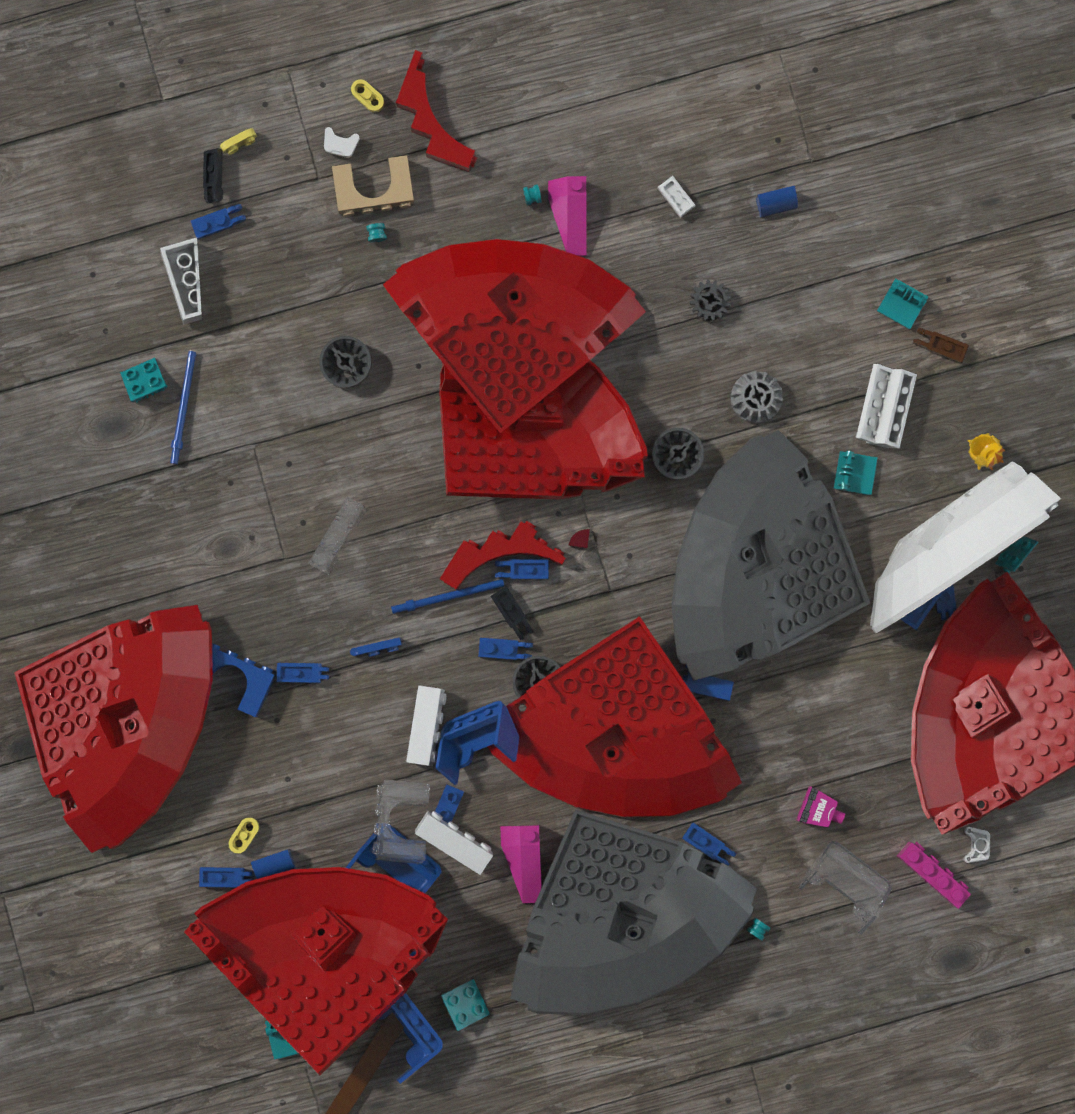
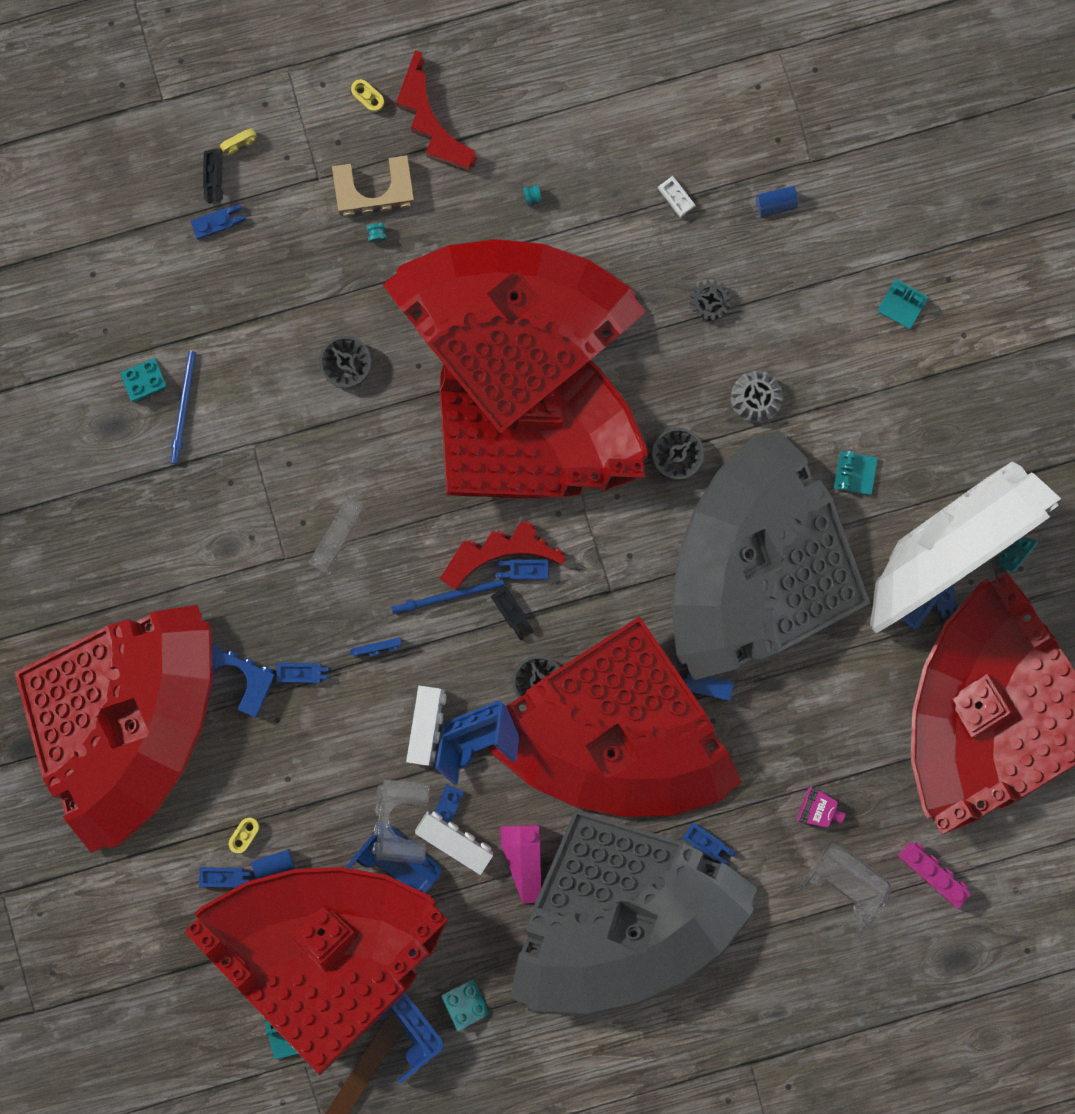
white wedge [160,238,202,325] -> none
white piece [324,127,360,158] -> none
blue hinge [478,638,533,660] -> none
dark pink wedge [548,176,586,256] -> none
dark red tile [568,529,590,549] -> none
teal wheel [747,917,771,941] -> none
white brick [856,364,917,448] -> none
reddish brown hinge [913,328,969,364] -> none
white piece [964,827,990,863] -> none
yellow hair [968,433,1005,470] -> none

